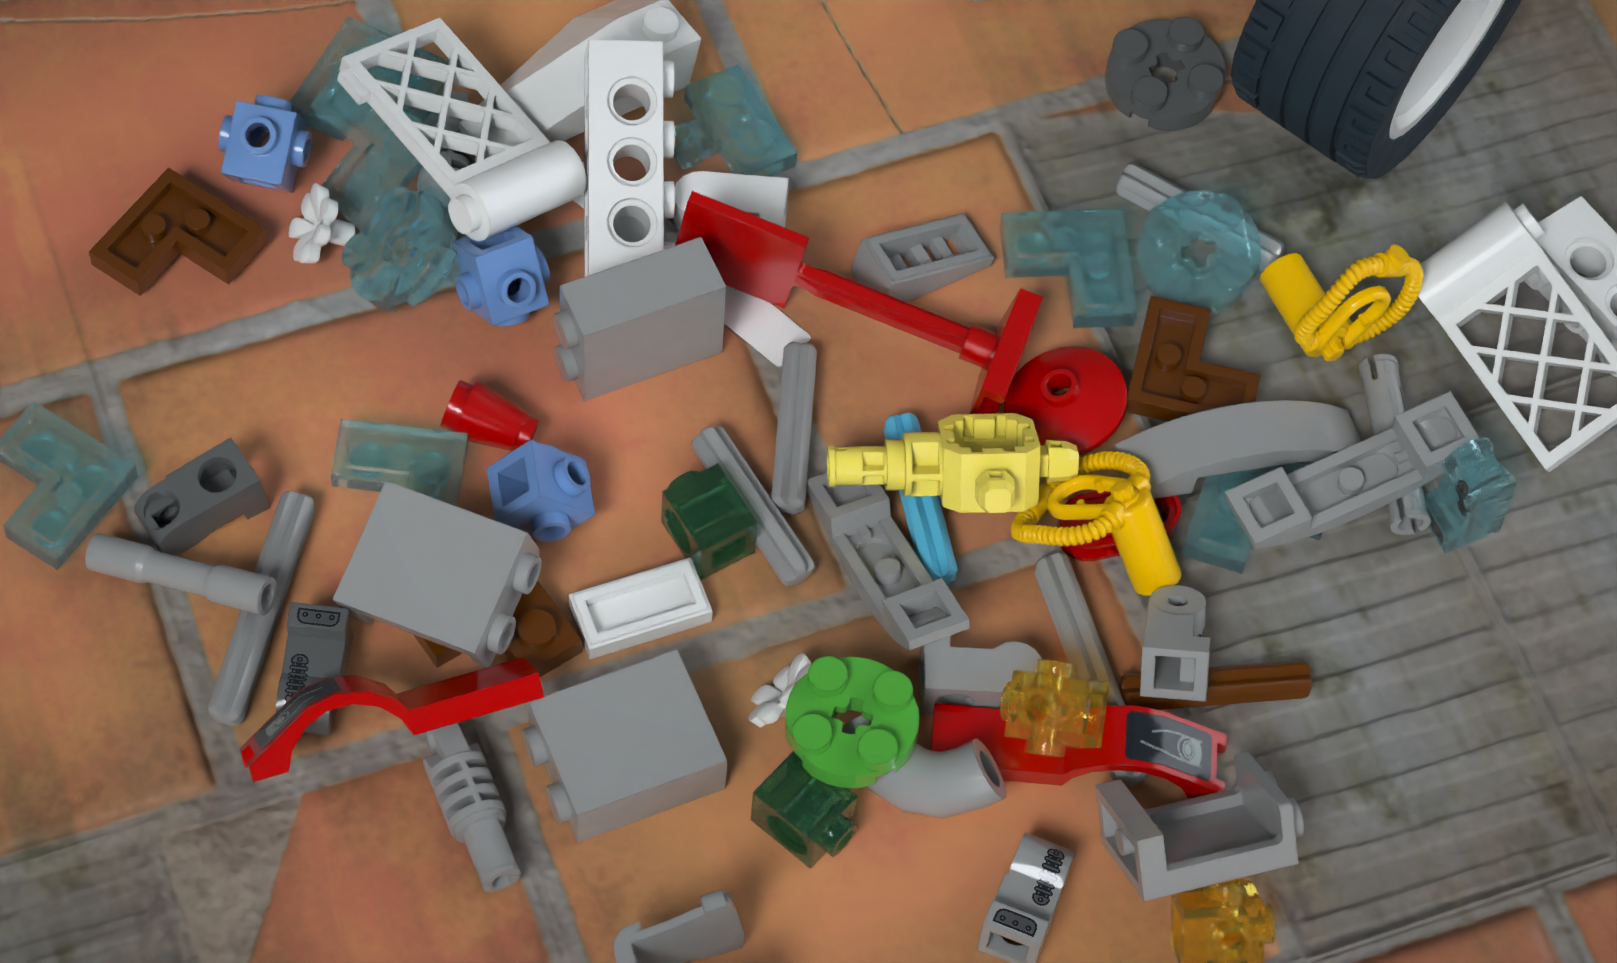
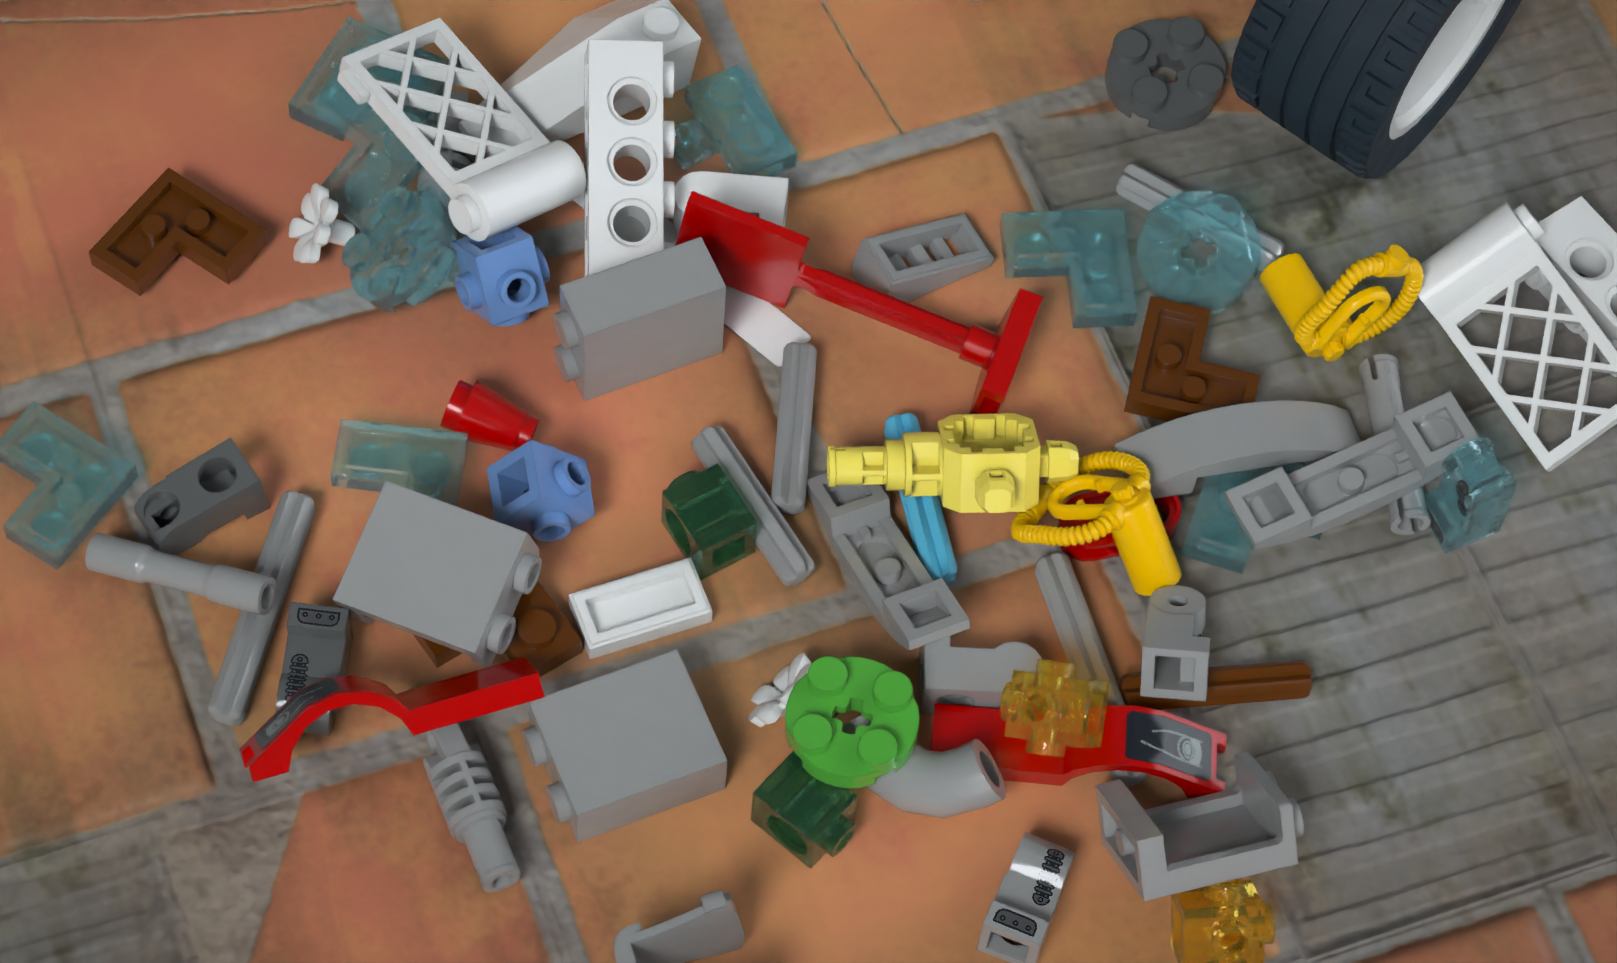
medium blue brick [219,95,312,193] -> none
red dish [1004,347,1128,456] -> none

